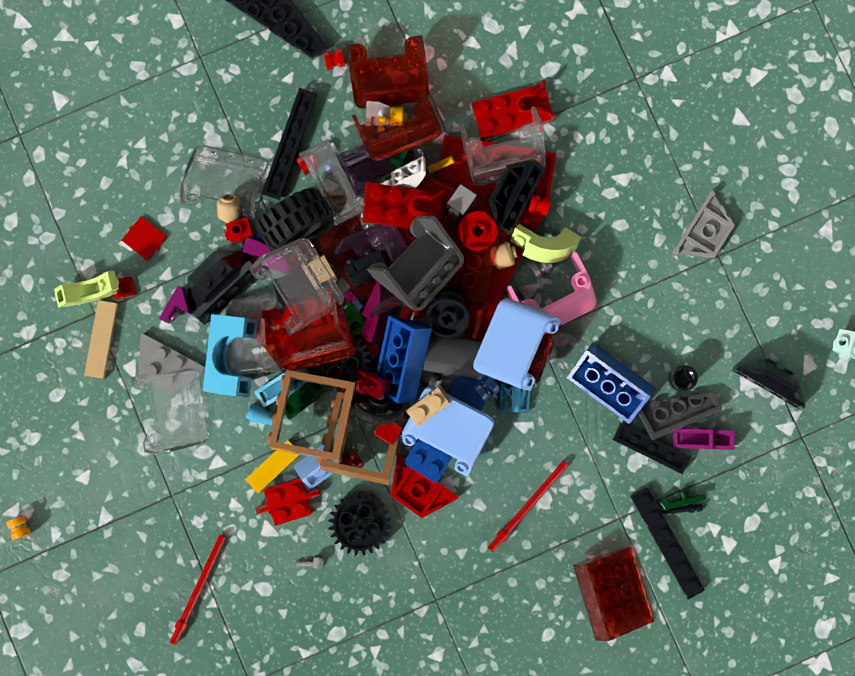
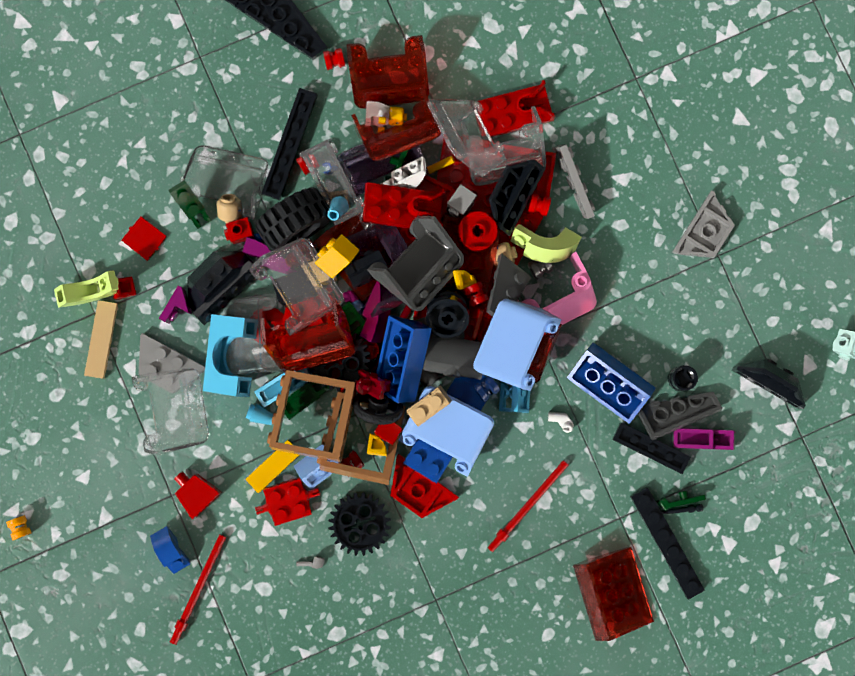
none -> blue brick [150,526,190,574]
none -> dark green hinge [169,180,211,229]
none -> red torso [174,471,223,519]
none -> yellow brick [315,234,359,278]
none -> medium azure cone [328,196,349,221]
none -> yellow tile [367,434,387,456]
none -> clear windscreen [427,99,507,177]
none -> yellow tile [453,270,477,290]
none -> red wheel [463,281,489,307]
none -> dark grey wing [486,254,531,317]
none -> white arm [548,412,574,433]
none -> light grey wing [552,144,595,219]

